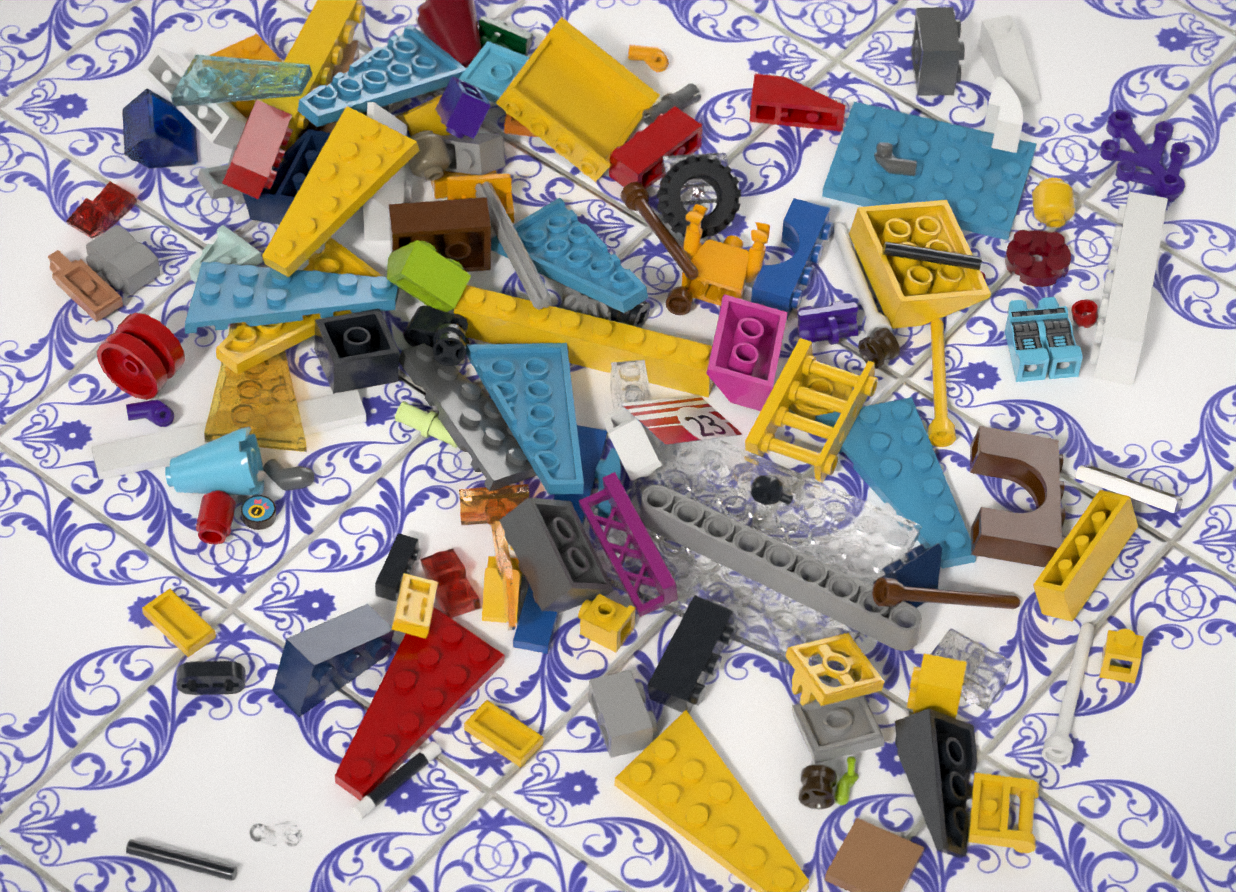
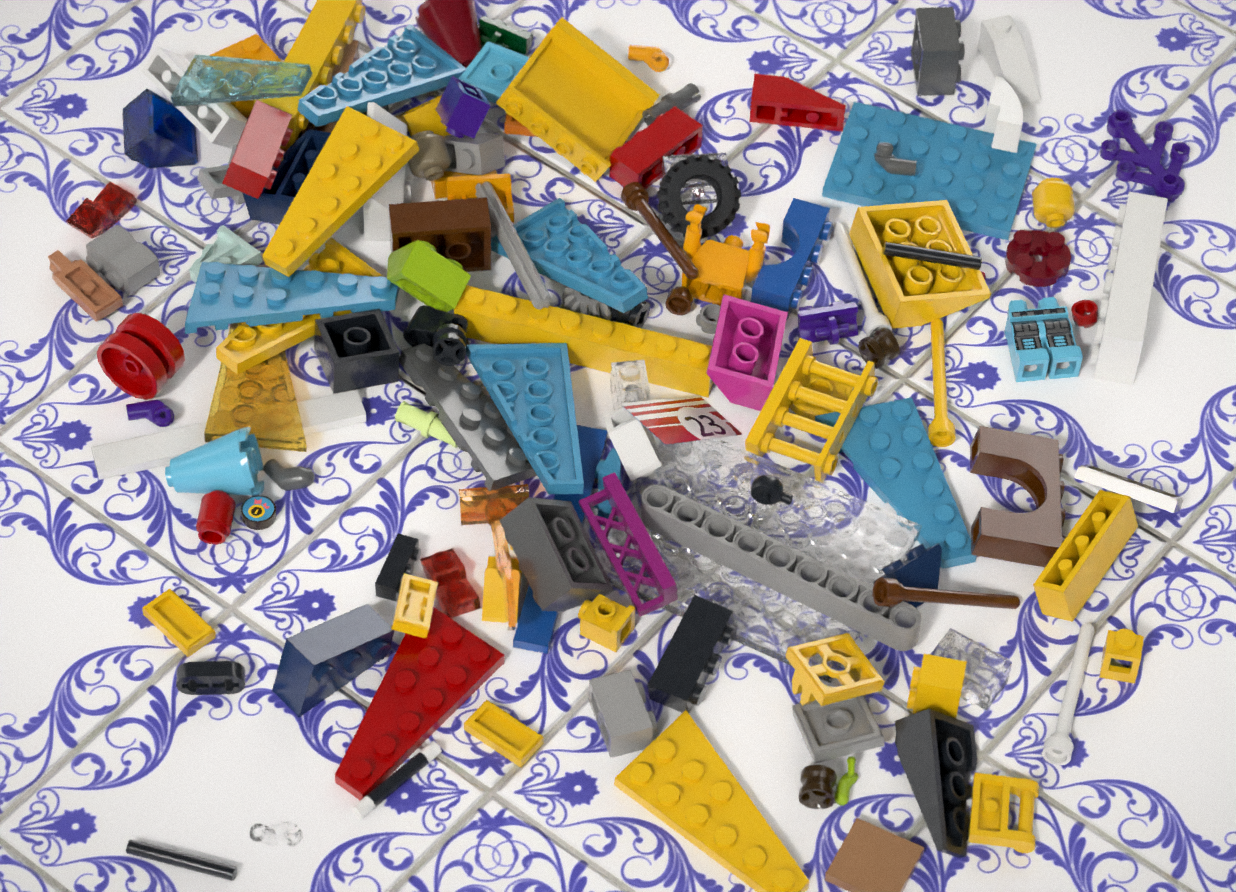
none -> light grey plate [696,304,721,334]

